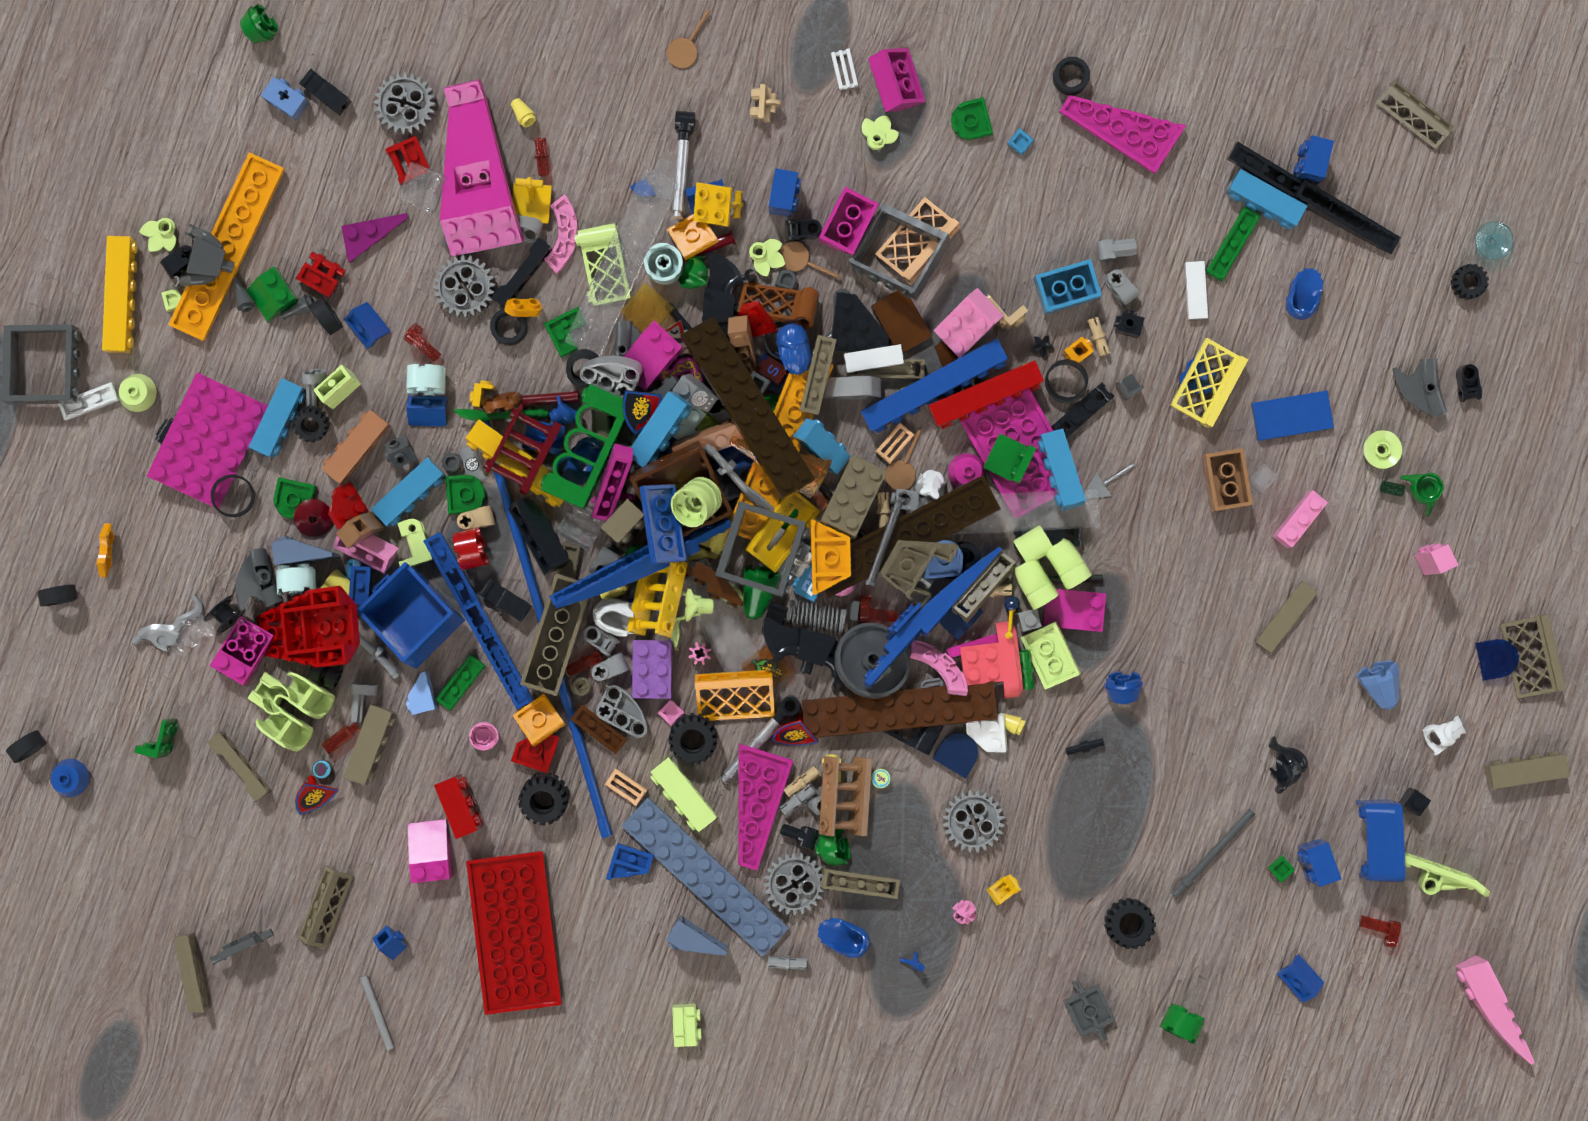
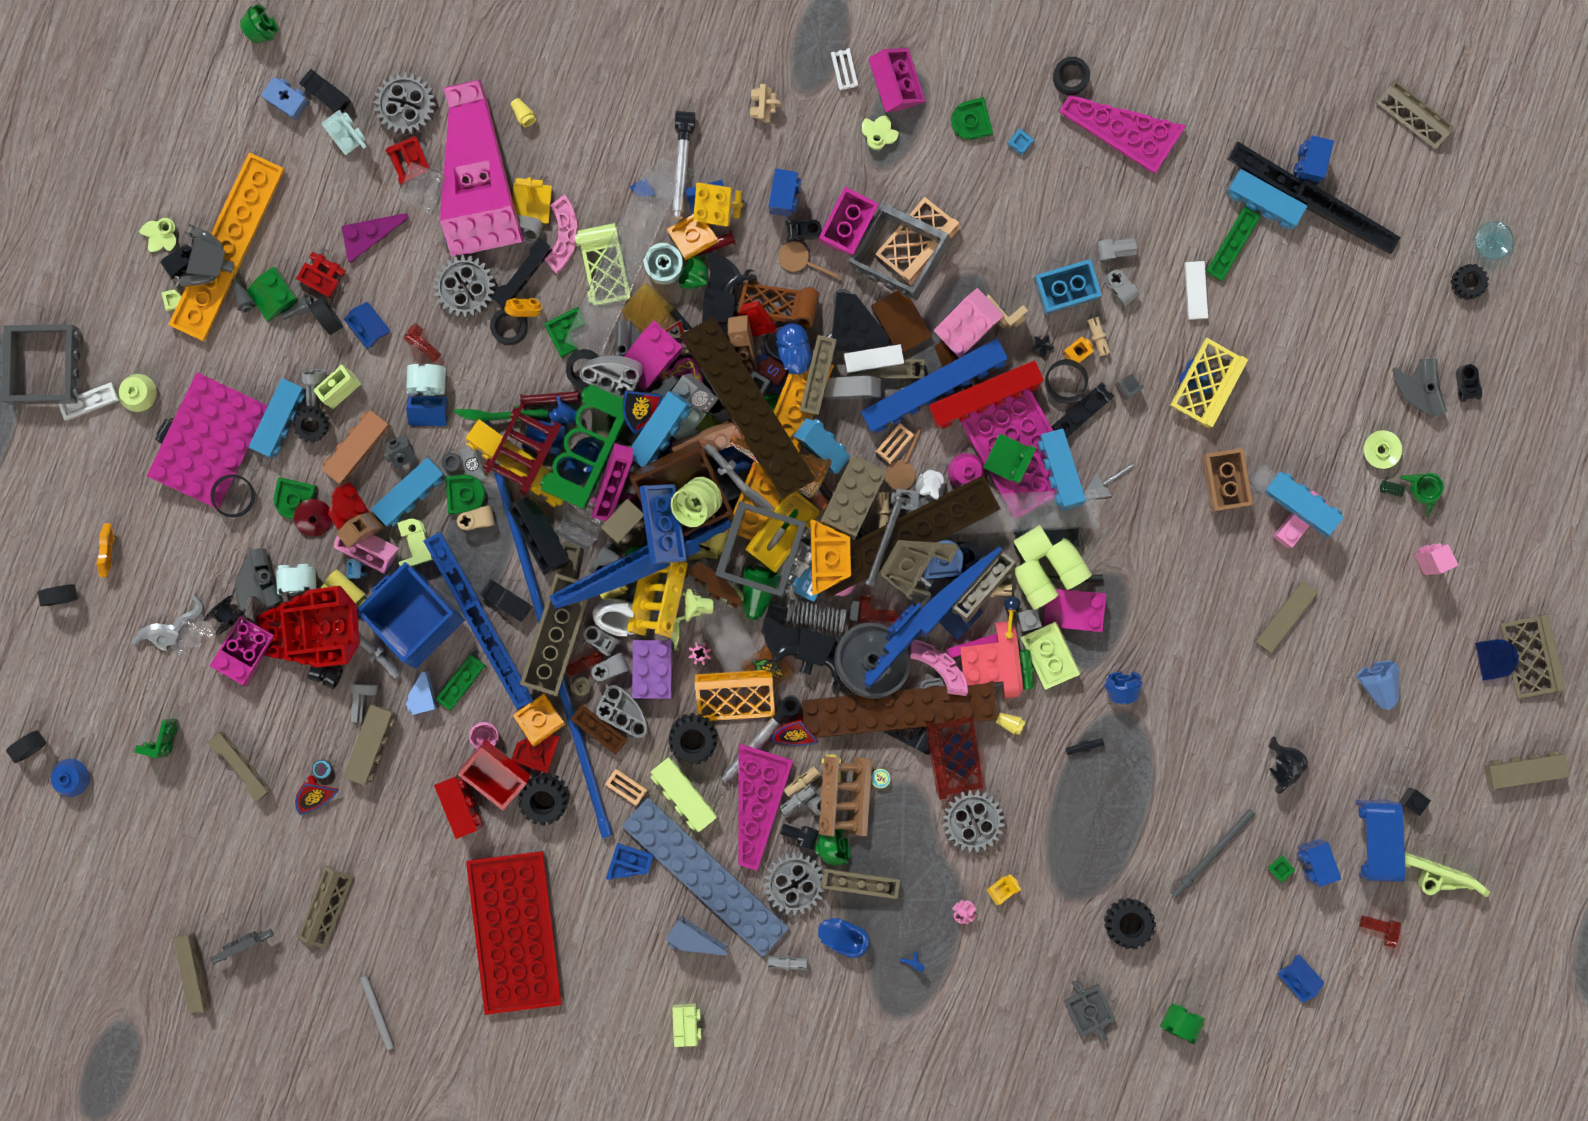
yellow brick [102,236,138,353] -> none
yellowish green piece [248,672,335,751] -> none
sand blue slope [271,536,340,566] -> none
clear red cylinder [322,723,359,754] -> none
blue panel [349,566,372,605] -> none
blue brick [372,925,407,960] -> none
slope [408,819,453,884] -> none
red brick [452,527,489,570] -> none
yellow bracket [469,380,496,409] -> none
dark orange plate [482,392,521,414] -> none
clear red axle [534,138,549,177] -> none
bright pink tile [658,699,685,726] -> none
medium nougat piece [667,9,710,69] -> none
yellowish green plate [749,239,785,277] -> none
dark grey tile [775,270,797,289] -> none
white plate [966,713,1007,752] -> none
black brick [1113,310,1145,339] -> none
blue tile [1251,390,1334,441] -> none
blue hair [1286,268,1323,320] -> none
white hair [1423,716,1466,756] -> none
bright pink wedge [1456,955,1535,1065] -> none
none -> light aqua bracket [321,110,367,155]
none -> red piece [458,739,530,810]
none -> clear red fence [926,716,983,800]
none -> dark azure brick [1265,472,1344,538]

